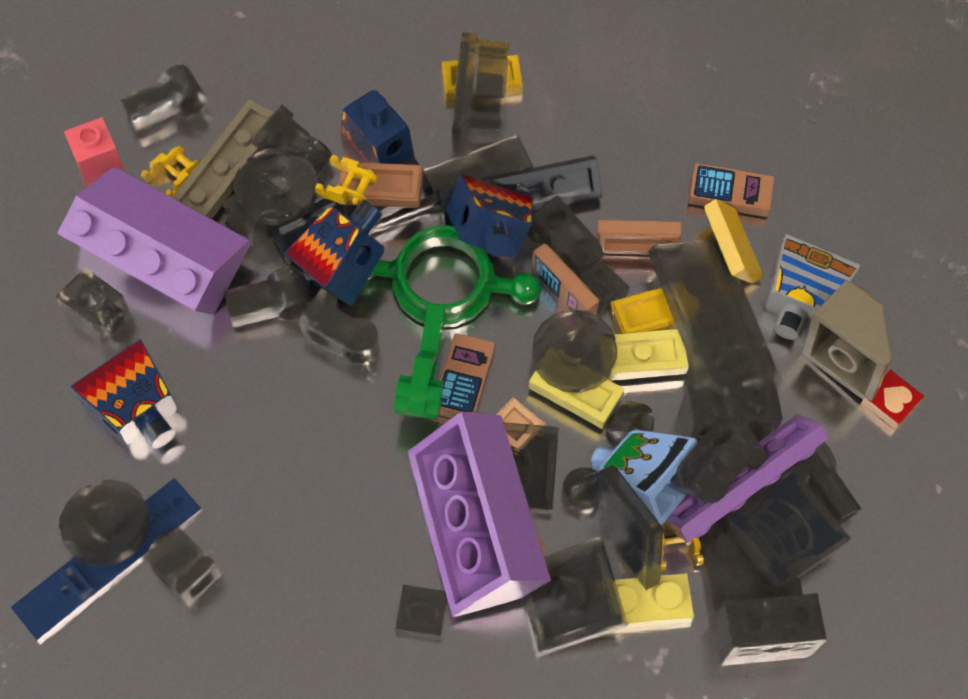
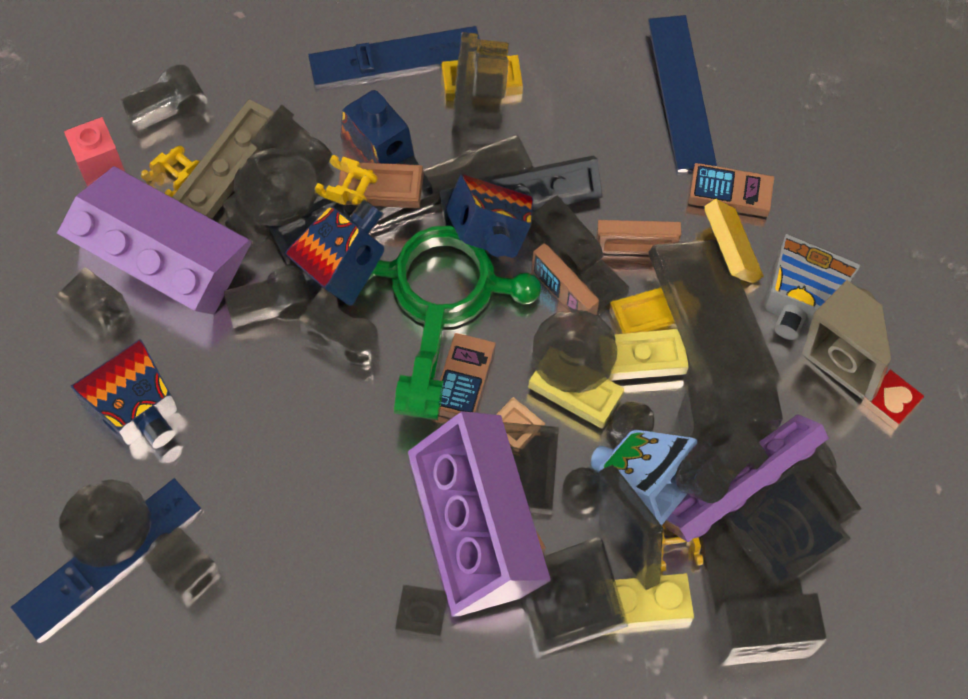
none -> dark blue piece [308,26,484,89]
none -> dark blue piece [648,15,717,173]

